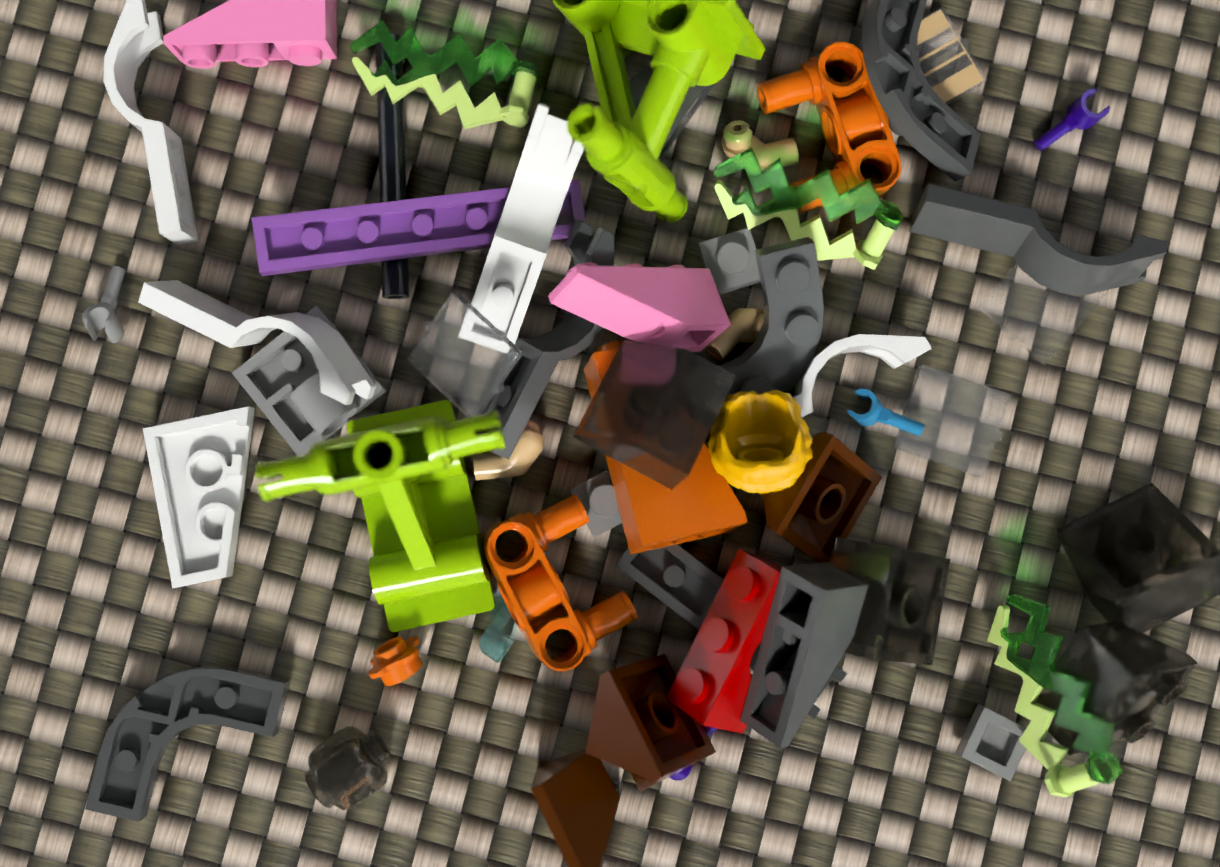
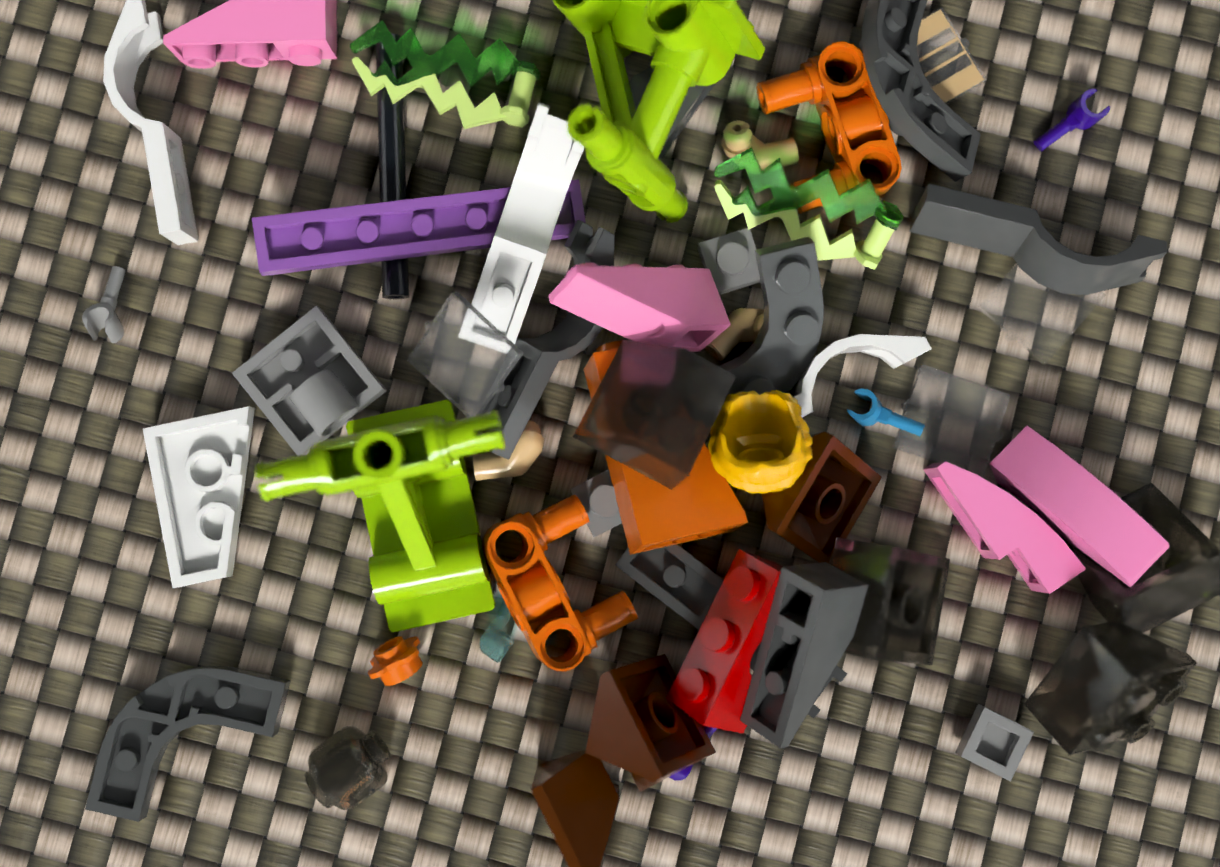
white piece [138,280,376,405] -> none
piece [987,594,1123,798] -> none
none -> bright pink slope [923,461,1086,594]
none -> bright pink slope [989,426,1169,587]

